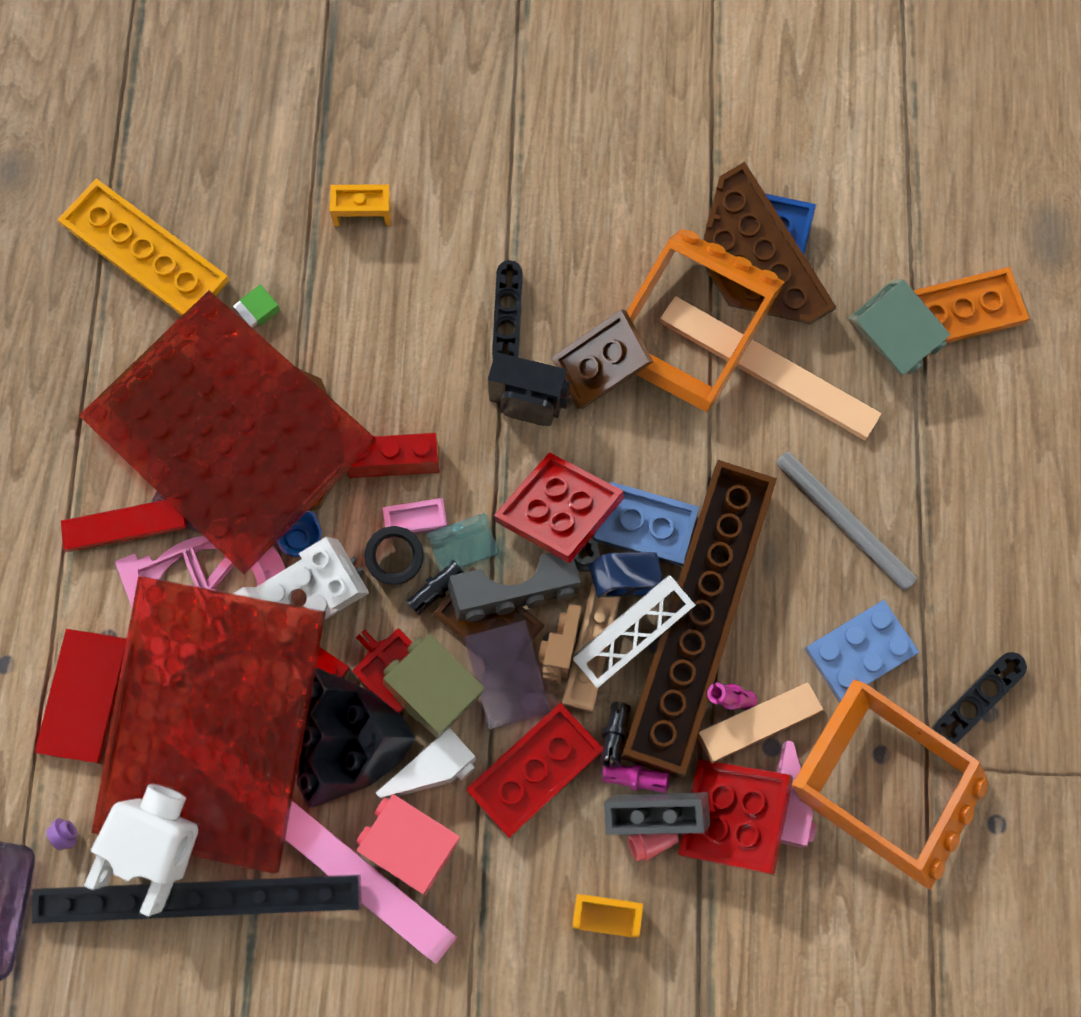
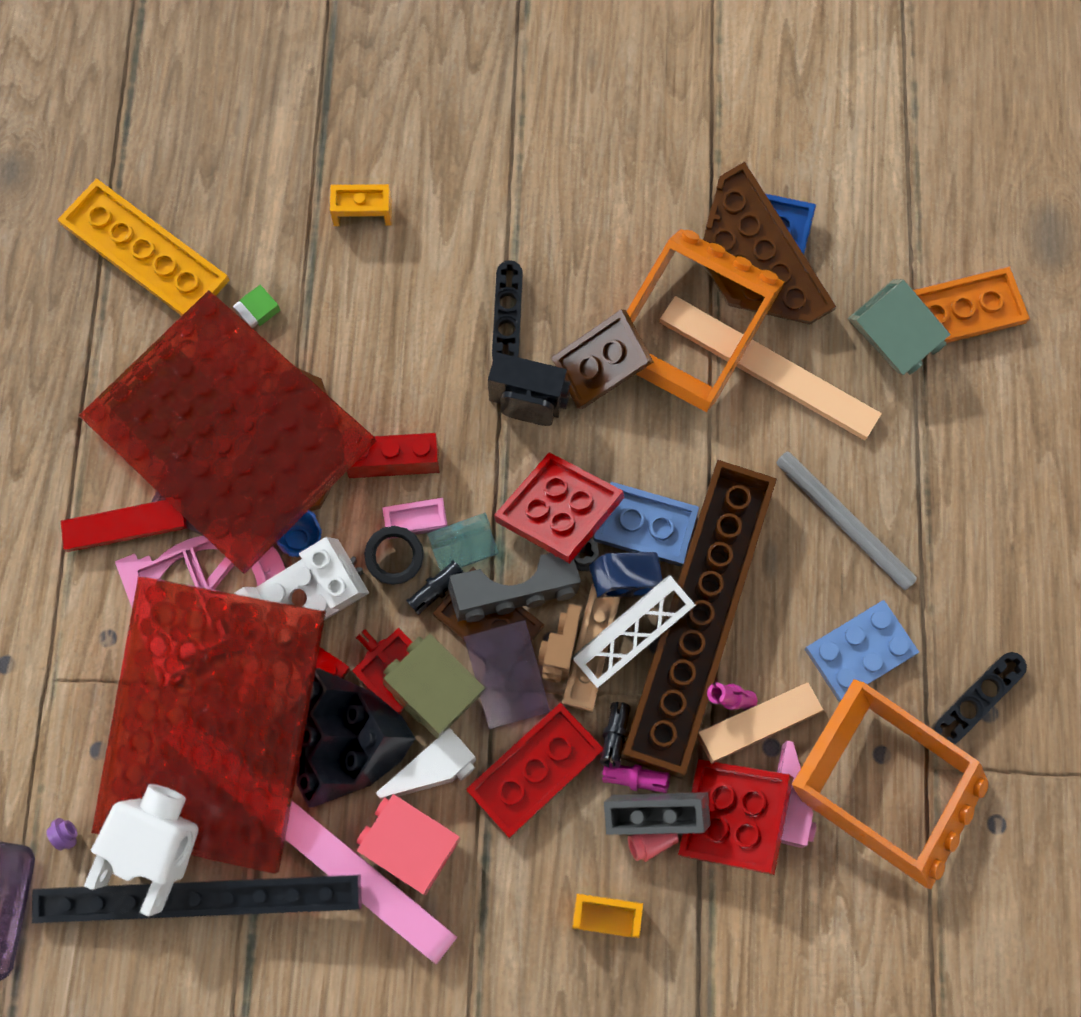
red tile [34,629,130,764] -> none

